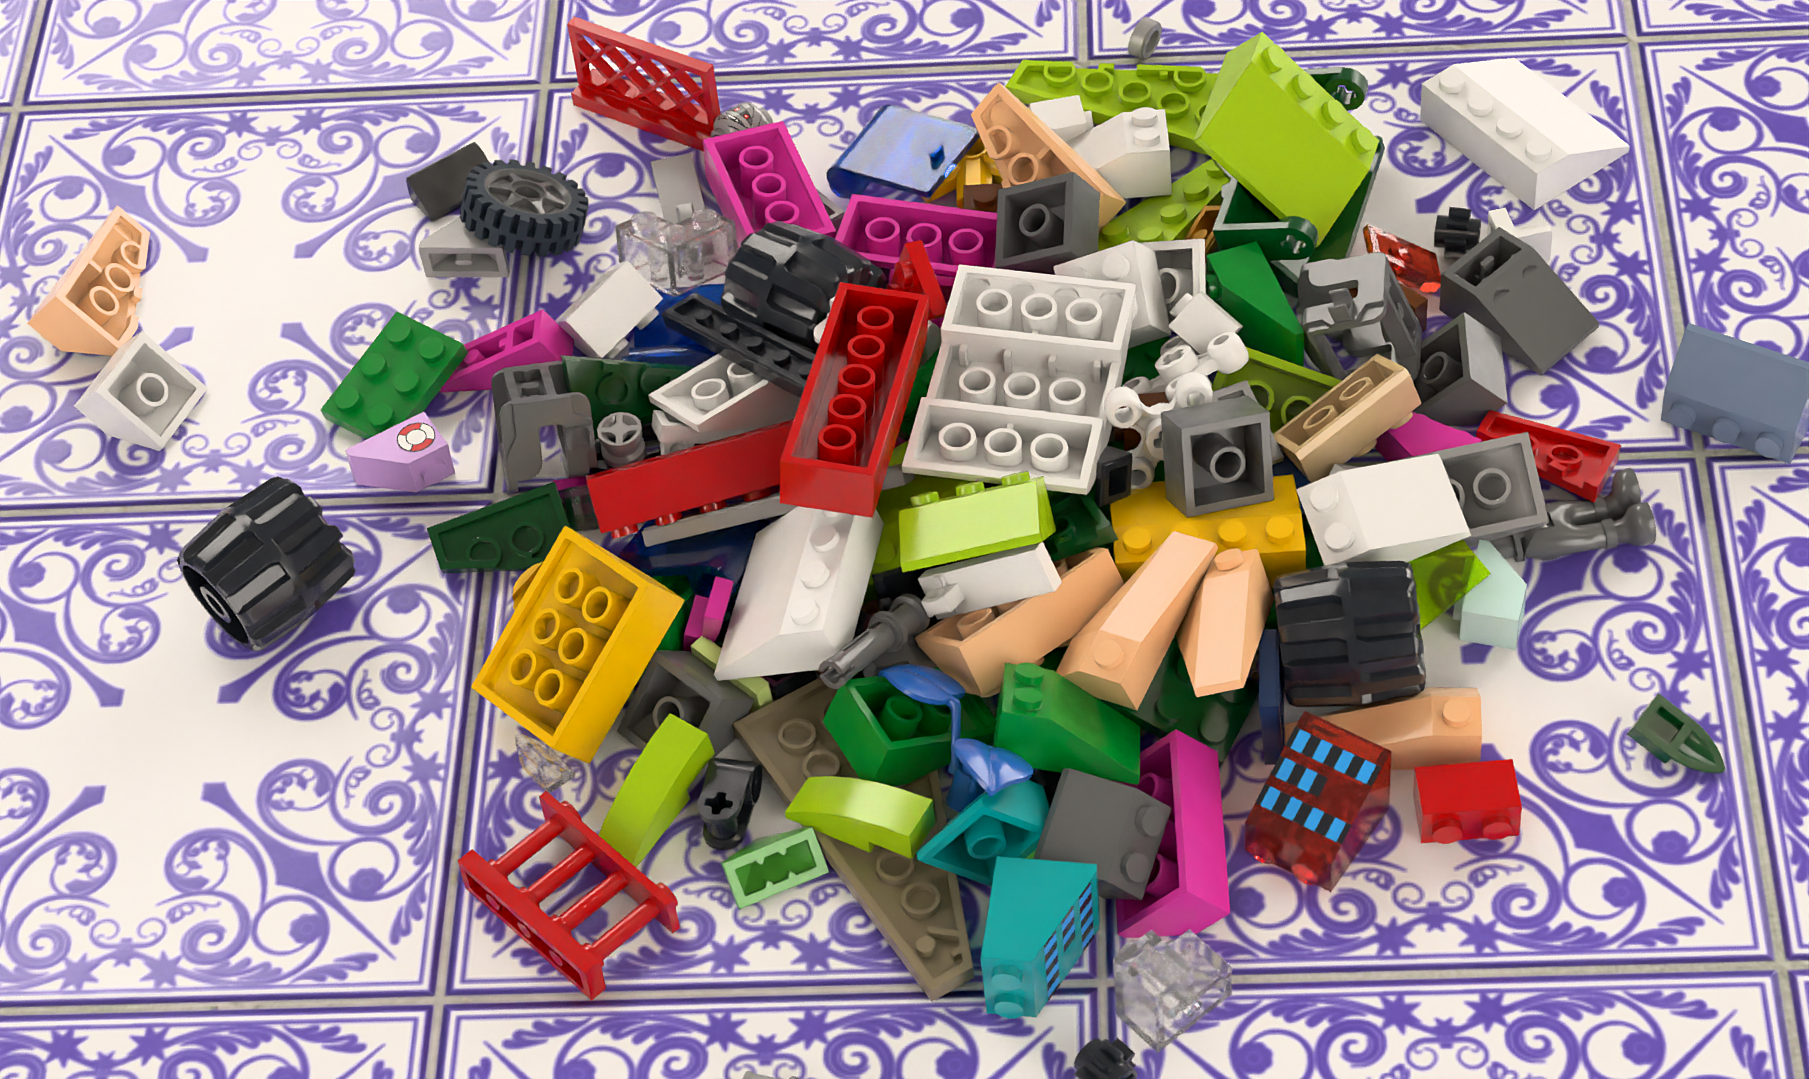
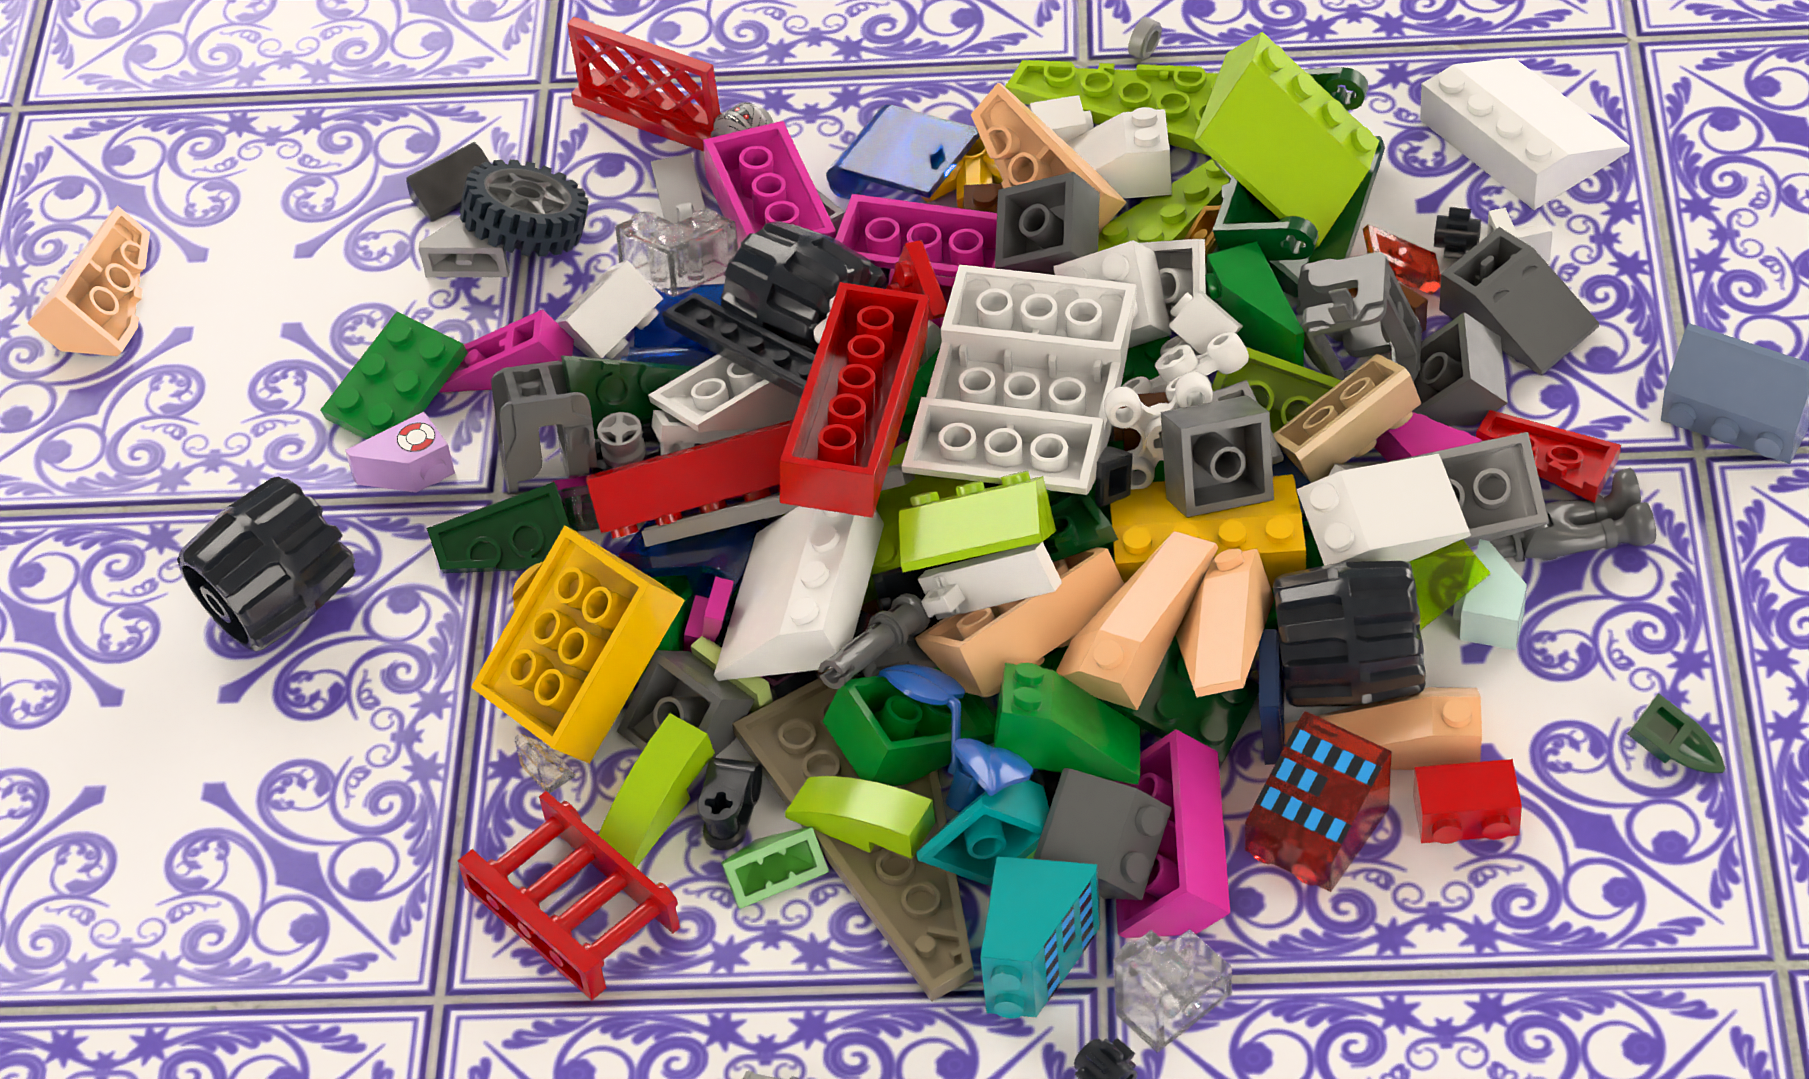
white slope [74,331,208,451] -> none

